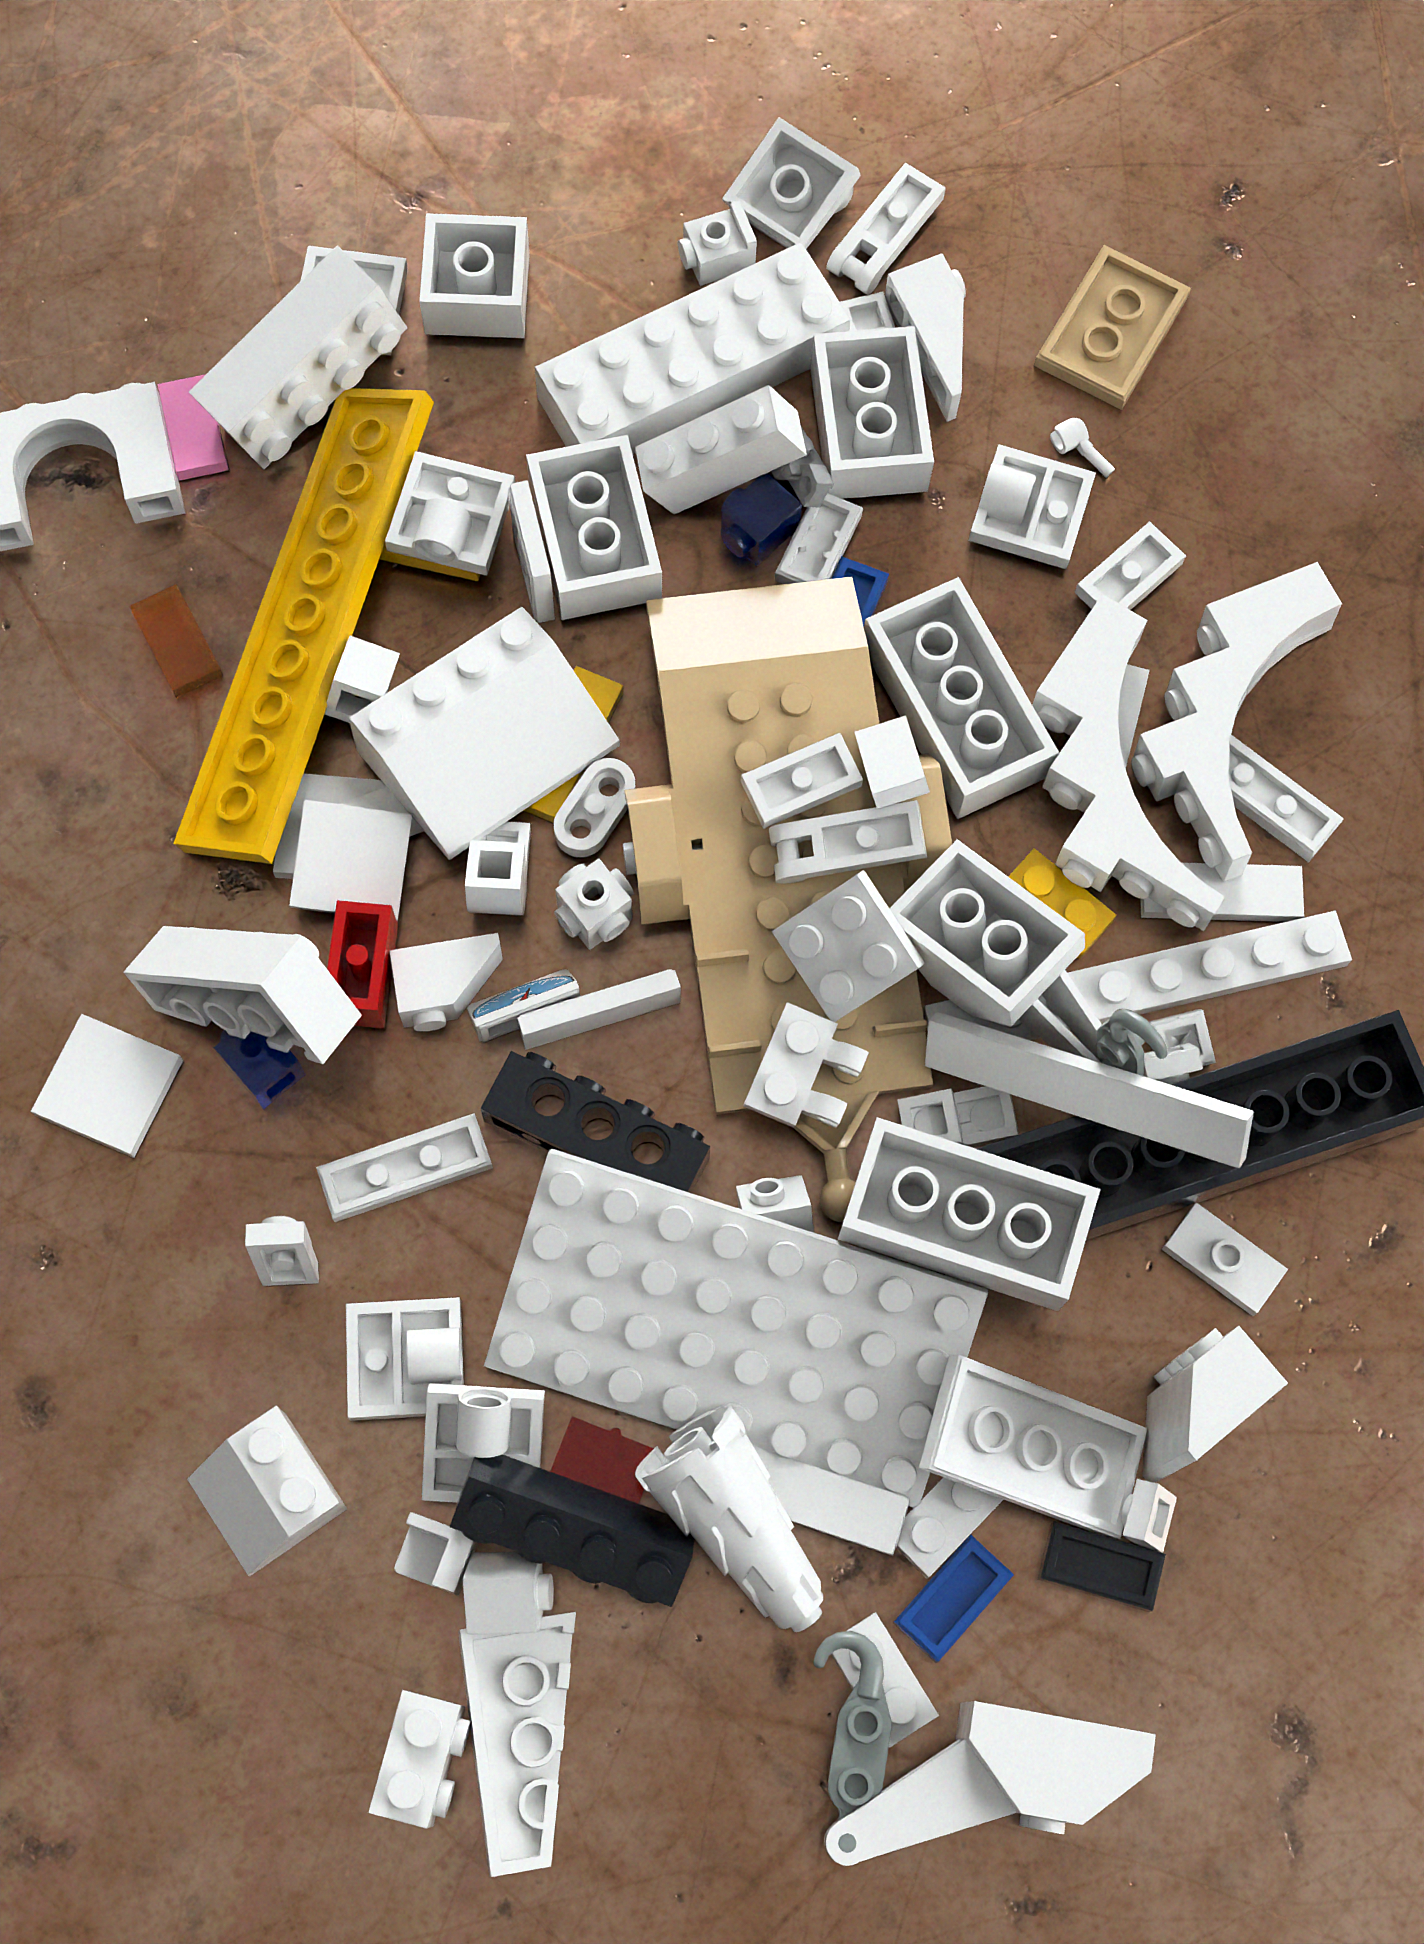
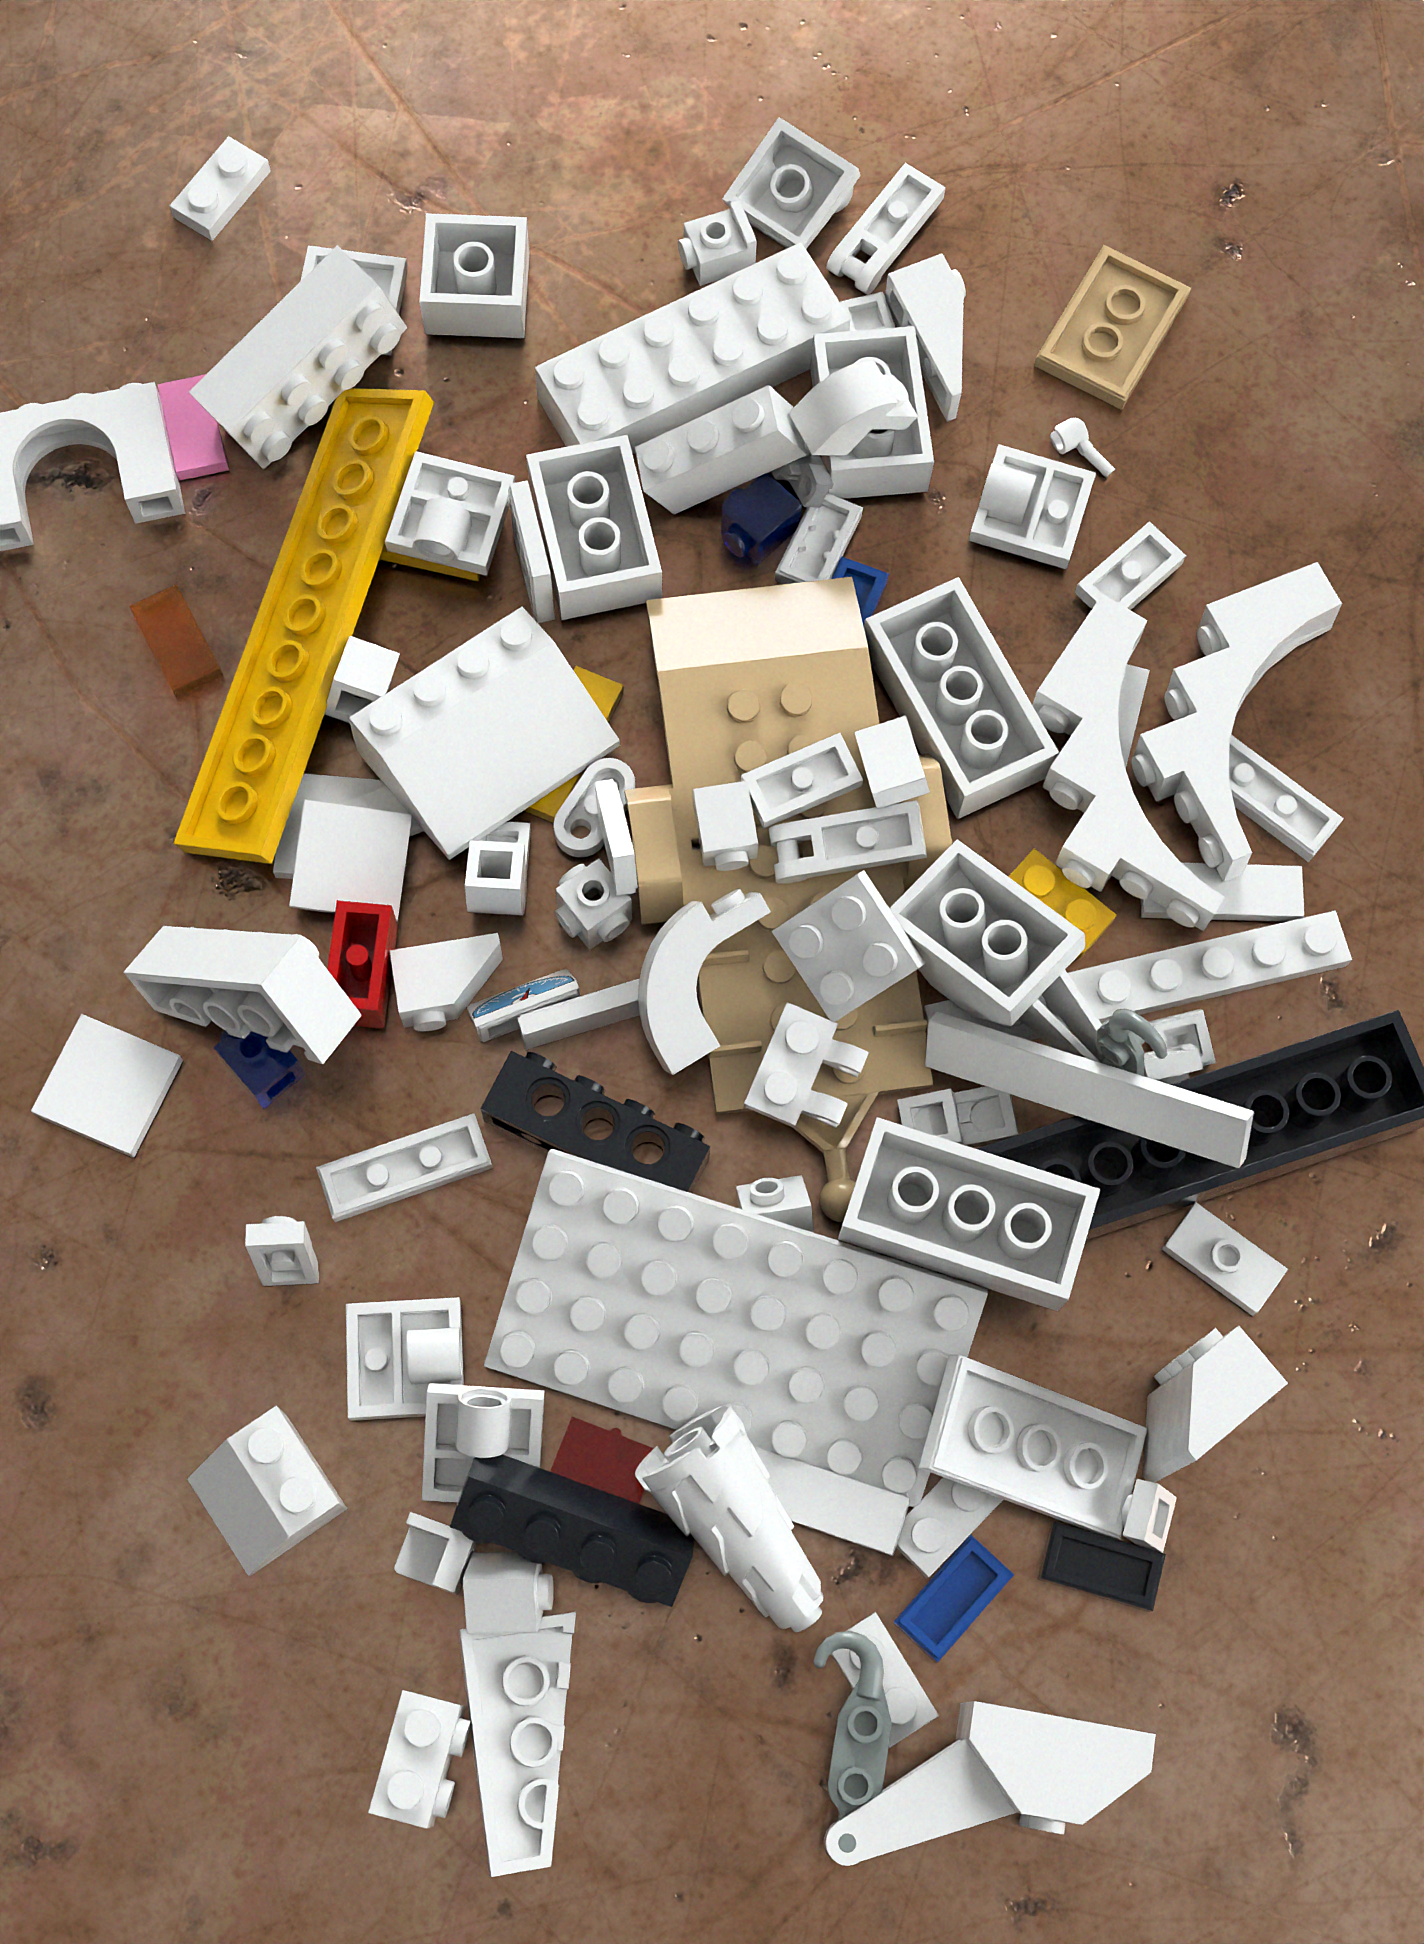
none -> white plate [170,136,271,241]
none -> white tile [594,779,638,896]
none -> white arch [638,888,771,1075]
none -> white brick [693,781,758,871]
none -> white brick [789,360,918,455]

